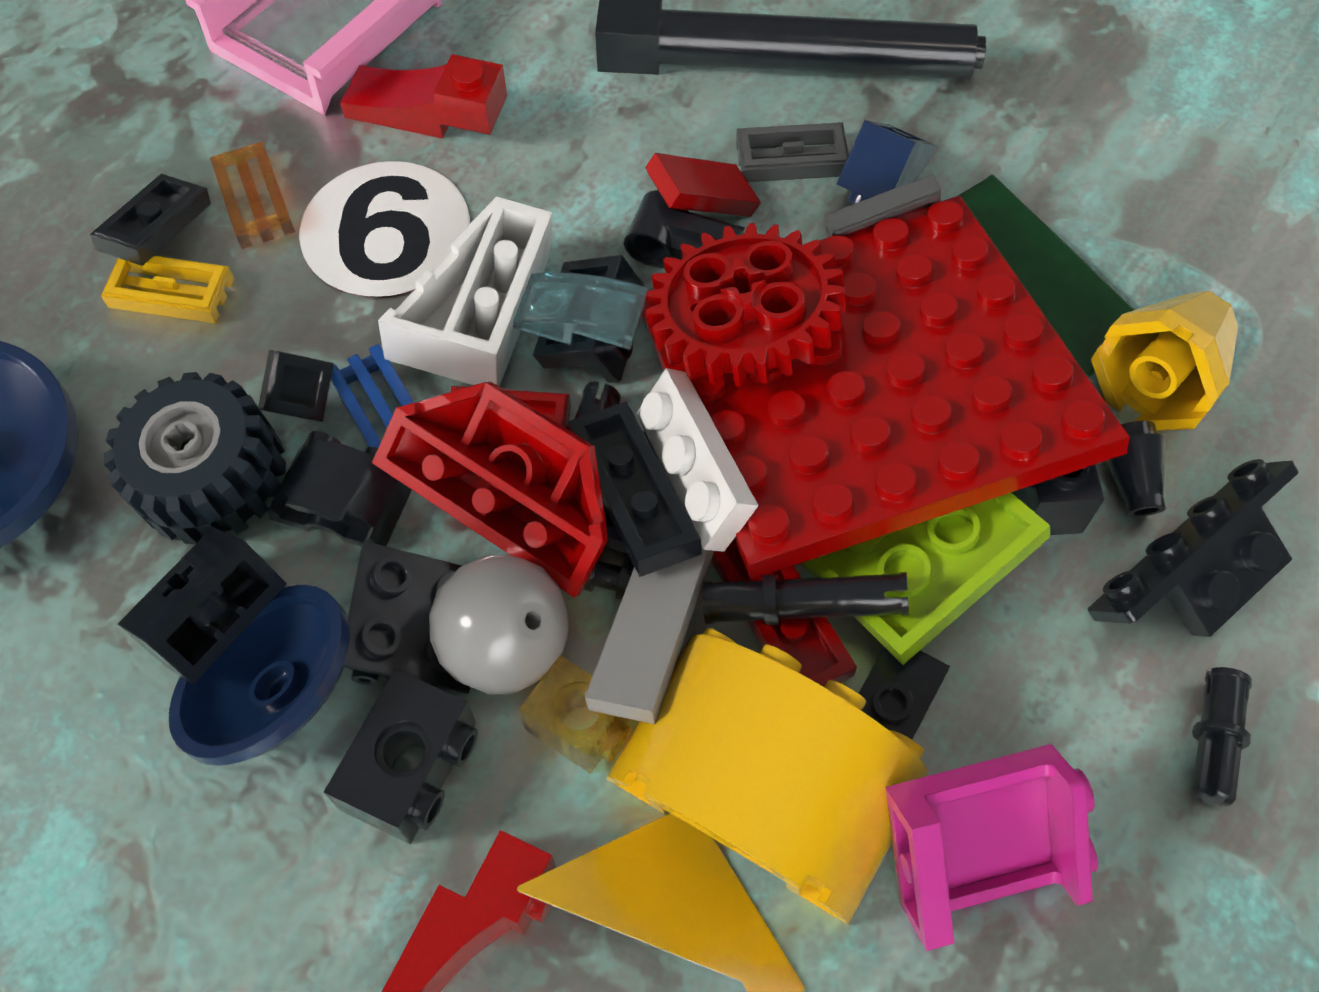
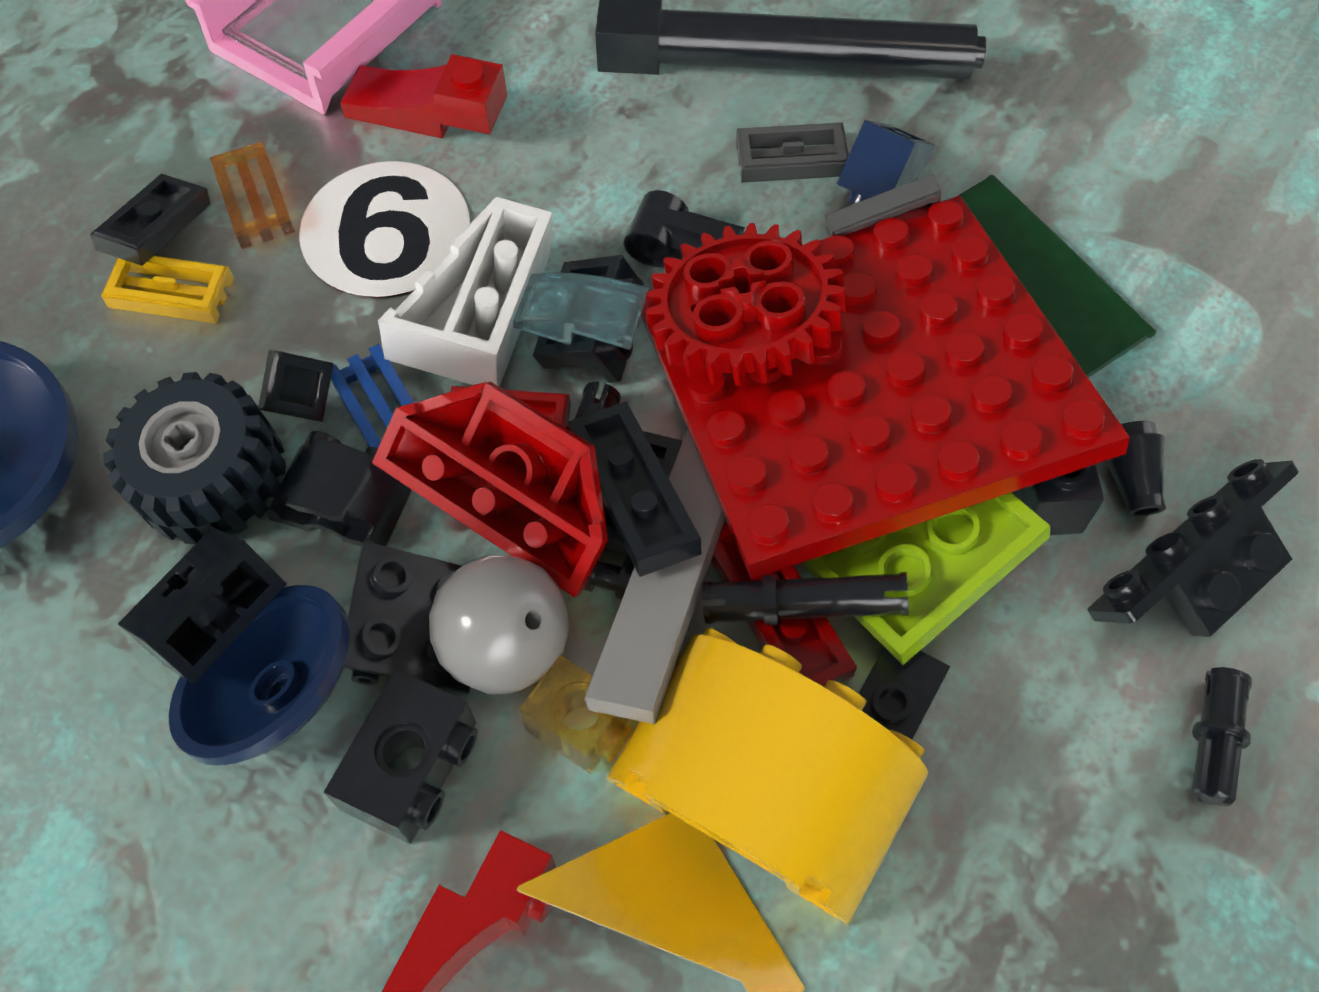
white plate [636,368,758,552] -> none
red tile [645,153,761,217] -> none
dark pink panel [885,744,1098,951] -> none
yellow cone [1091,291,1238,431] -> none

